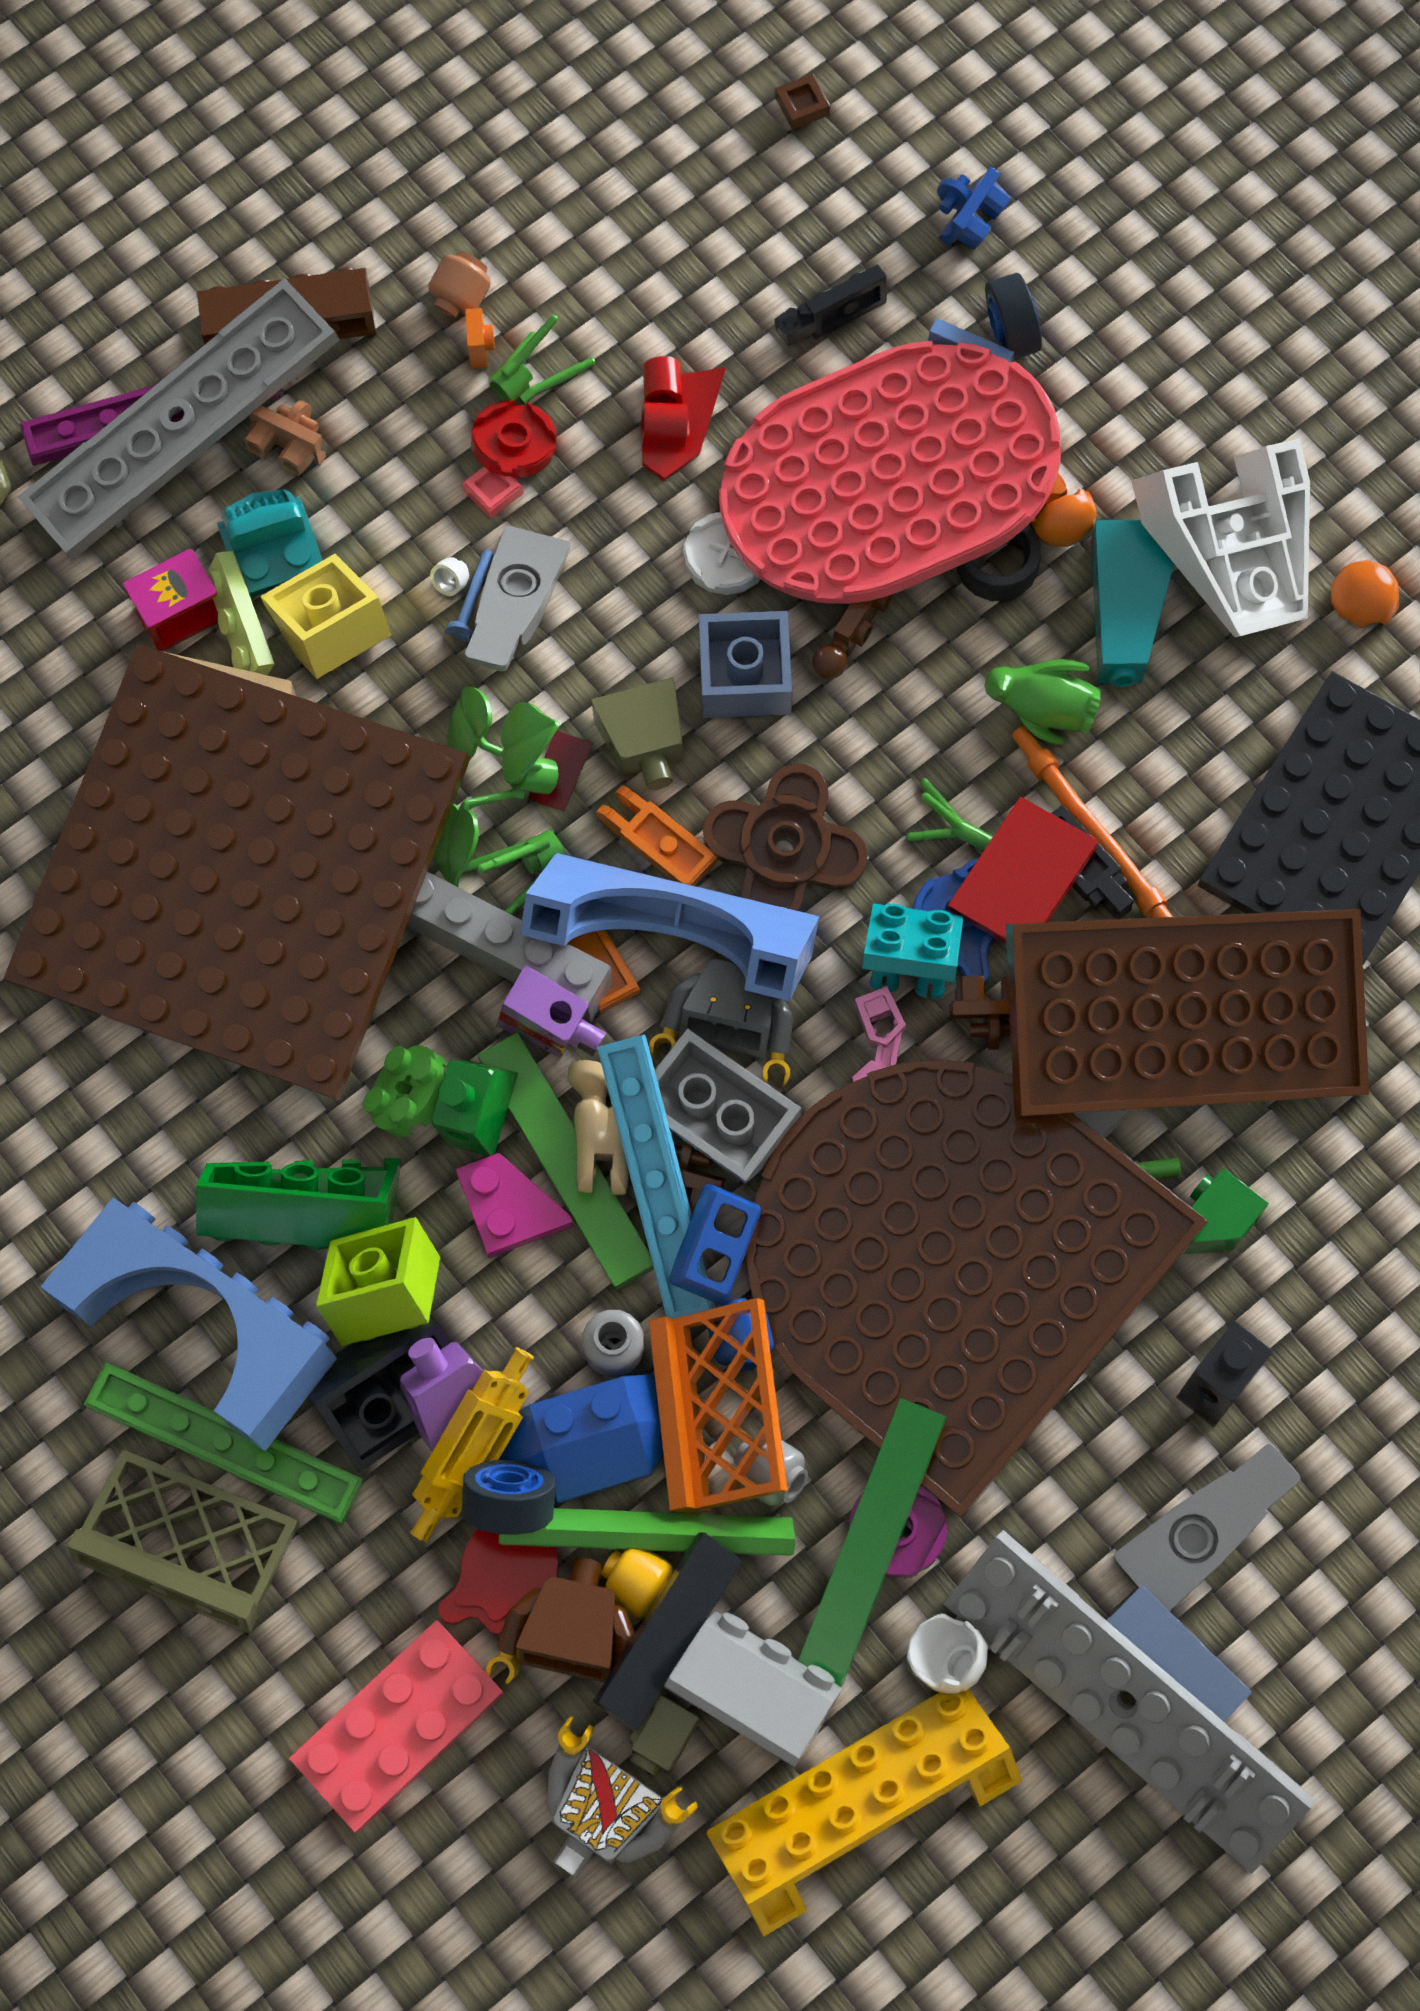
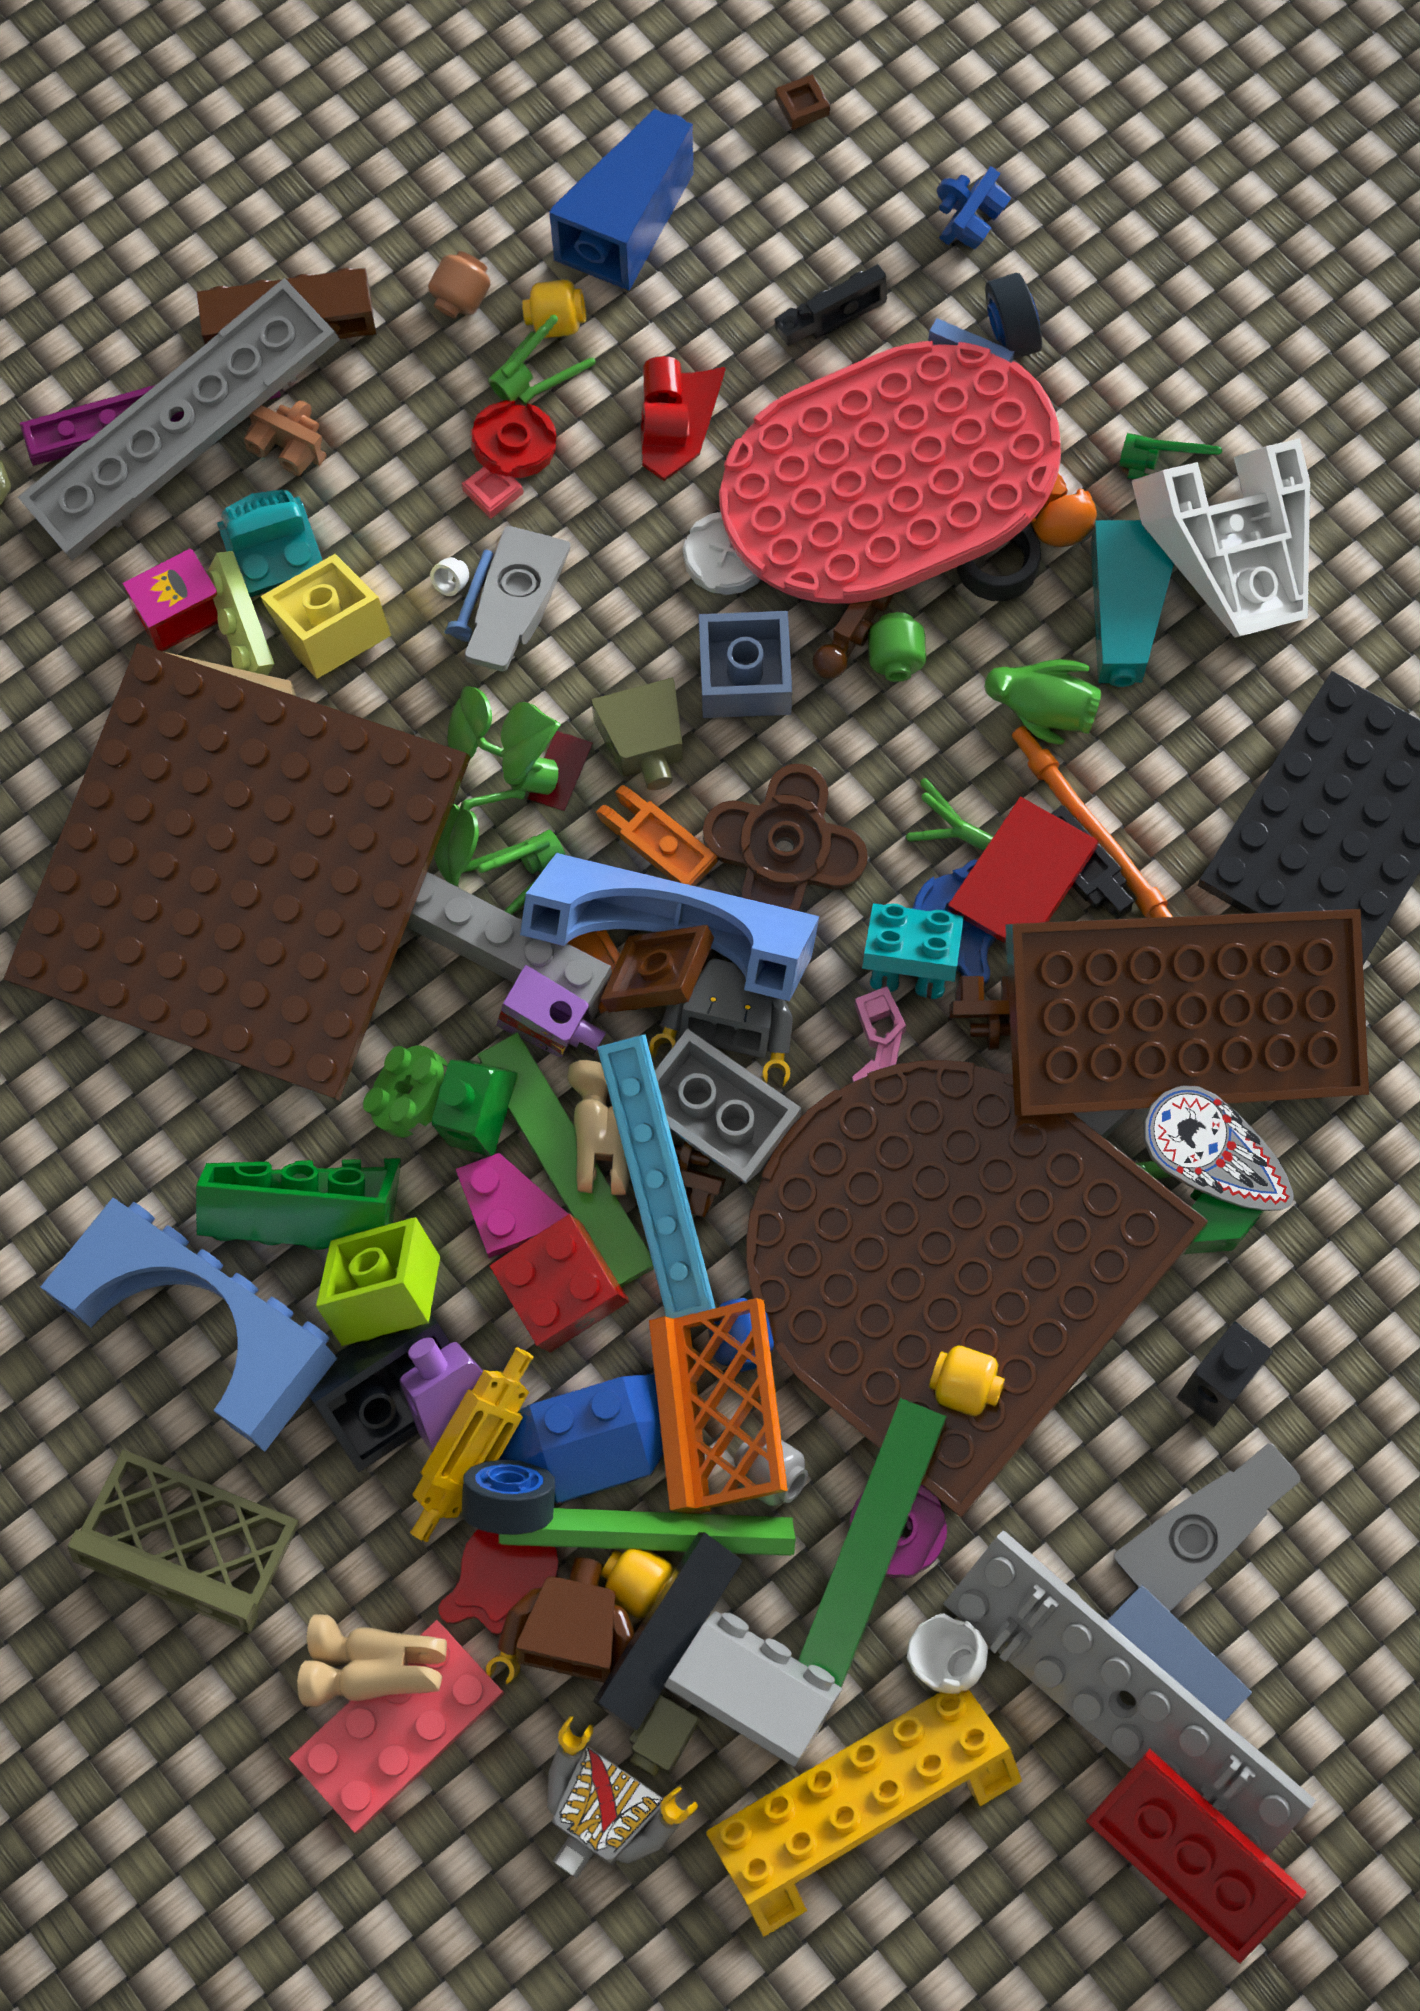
bright green tile [84,1362,364,1526] -> none
orange plate [465,308,495,369] -> none
light grey head [582,1310,645,1377] -> none
blue piece [669,1184,761,1305] -> none
orange hair [1331,560,1399,628] -> none
none -> tan piece [297,1614,447,1707]
none -> red brick [489,1214,630,1353]
none -> yellow head [522,279,586,338]
none -> blue slope [549,109,694,291]
none -> reddish brown plate [601,925,715,1013]
none -> bright green head [868,612,926,682]
none -> yellow head [929,1345,1005,1416]
none -> red tile [1086,1749,1307,1964]
none -> green plant [1119,433,1222,480]
none -> shield [1143,1086,1294,1211]

